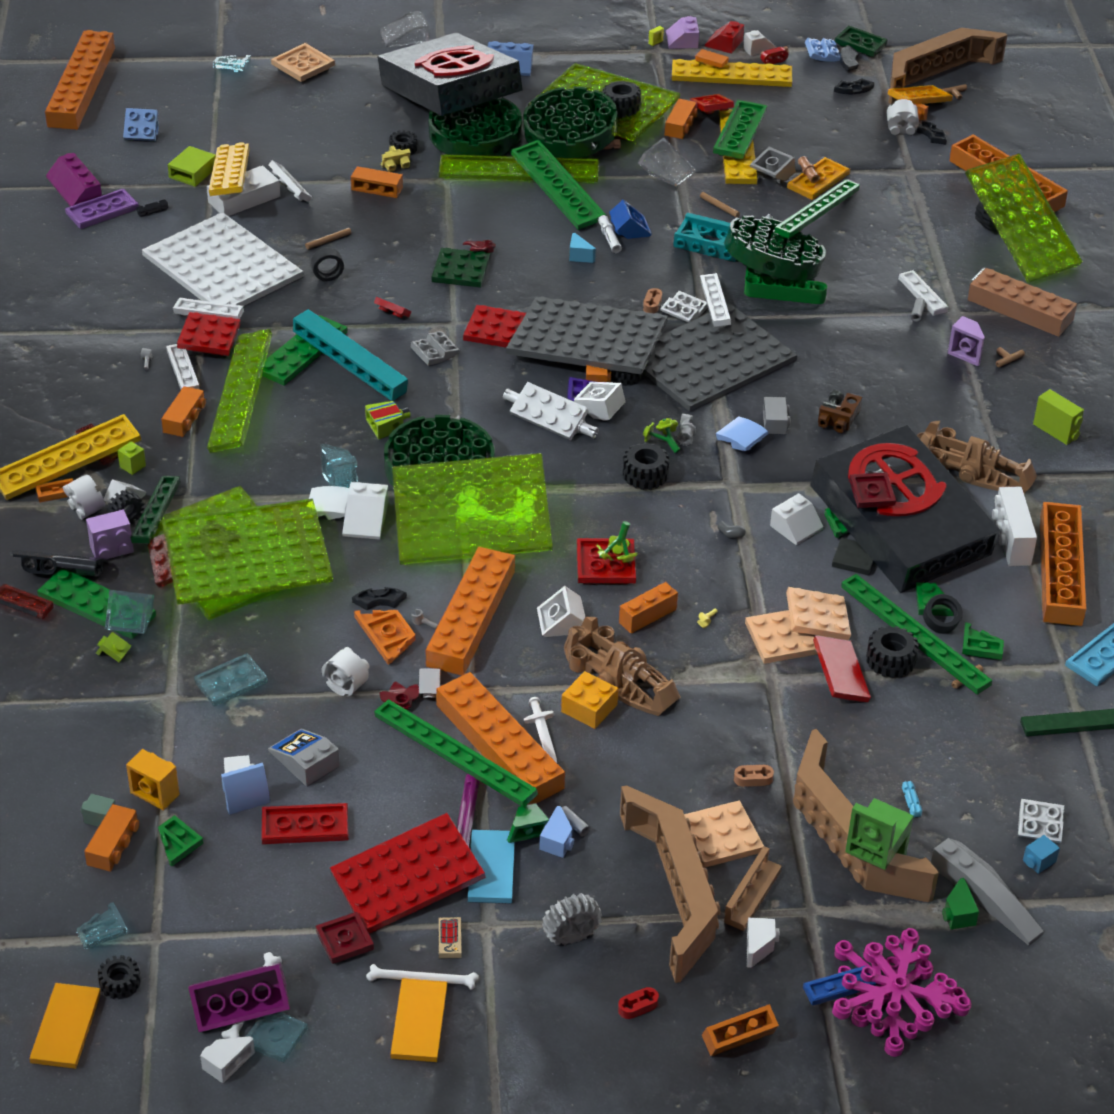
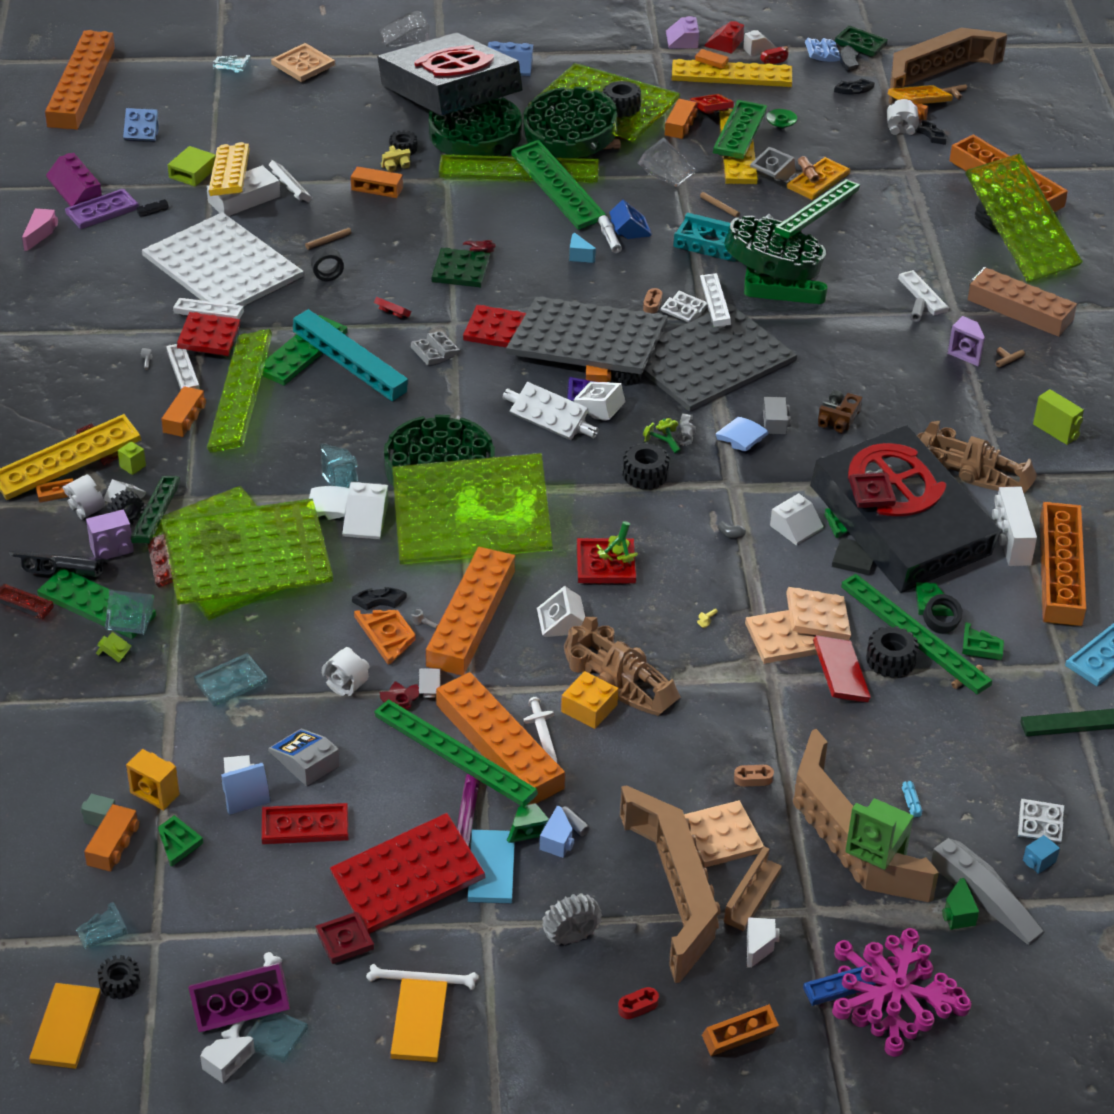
lime torso [365,401,411,440] -> none
tile [439,917,461,958] -> none
orange brick [619,582,678,634] -> none
neon yellow plate [649,26,664,46] -> none
none -> bright pink slope [22,208,58,251]
none -> green dish [766,109,797,128]

